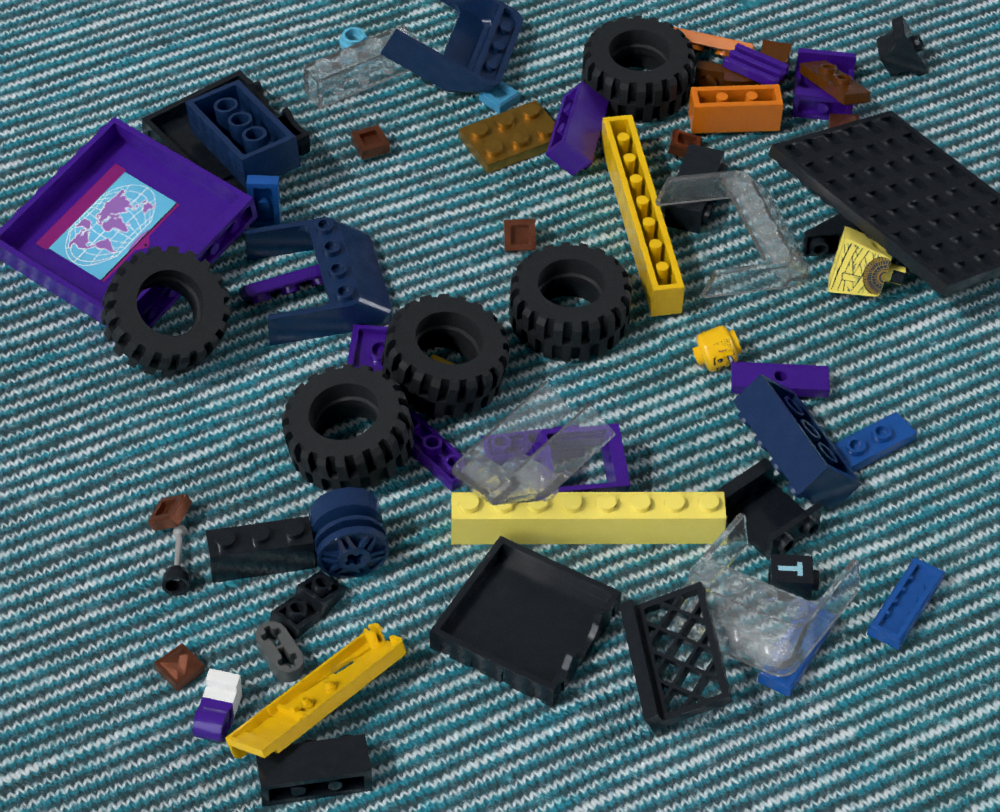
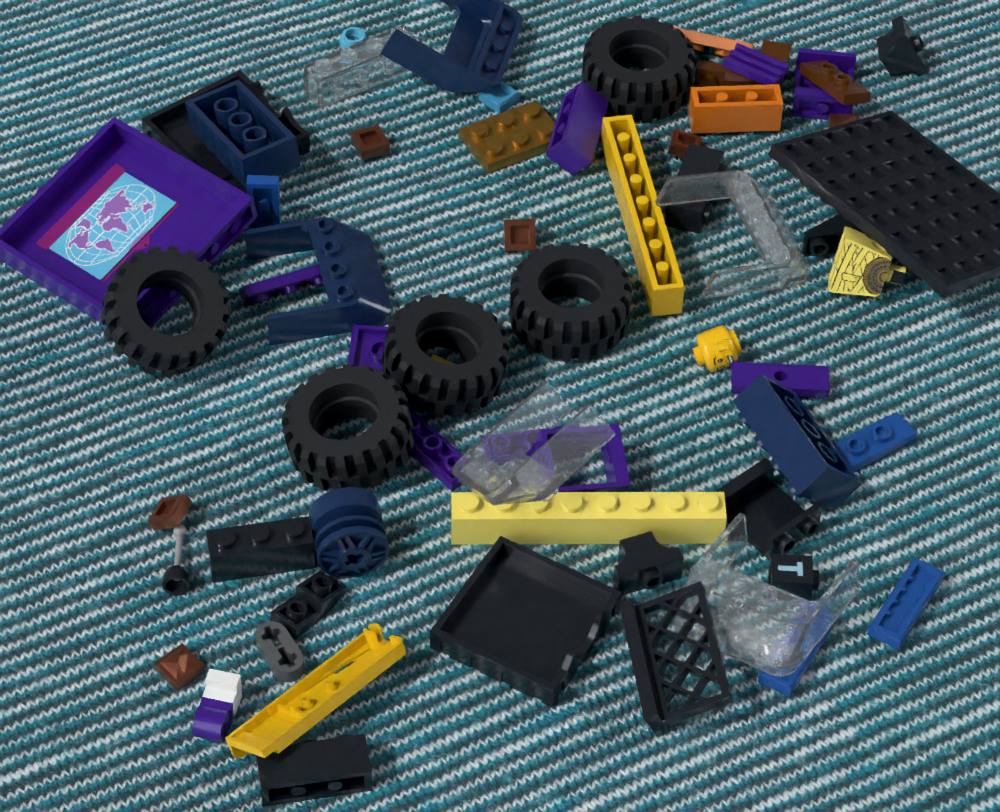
none -> black brick [612,531,684,596]

